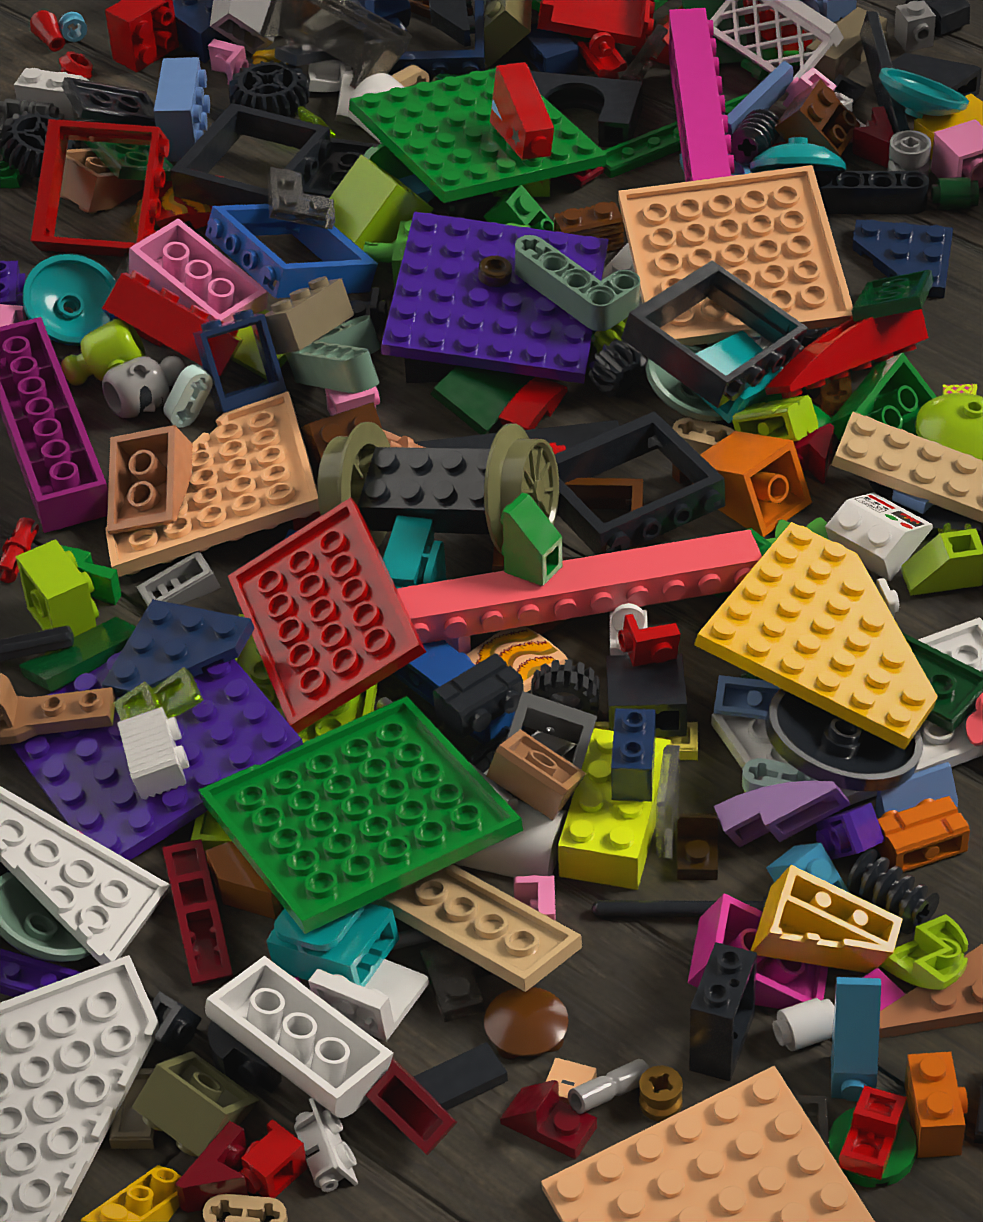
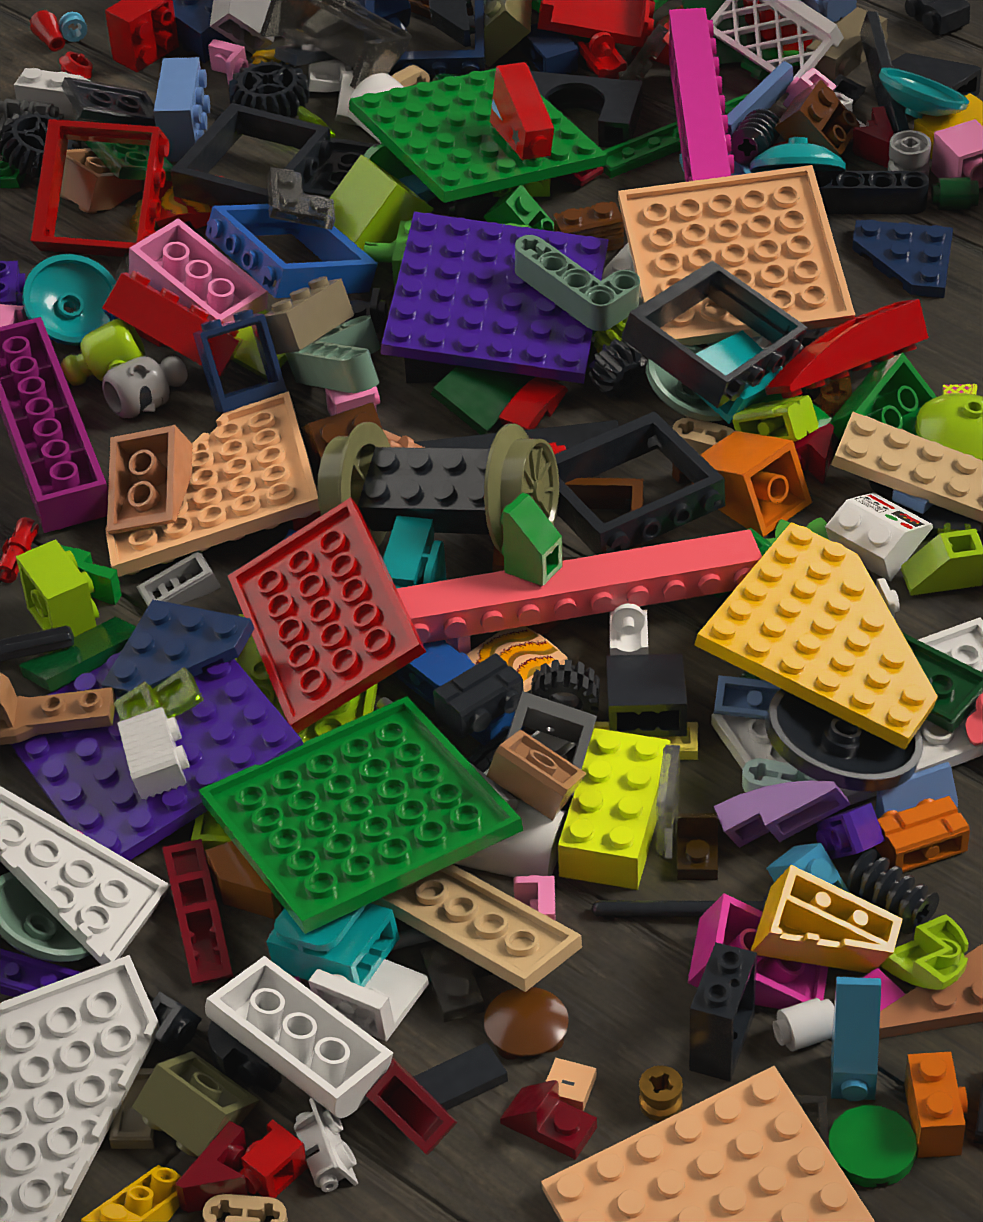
light aqua beam [163,364,213,428] -> none
dark brown tile [478,256,512,287] -> none
light grey piece [568,1059,649,1114] -> none
dark blue brick [611,708,655,802] -> none
red bracket [618,614,681,667] -> none
red slope [838,1085,907,1180] -> none
dark green tile [851,269,934,322] -> none
light grey brick [894,0,936,52] -> none

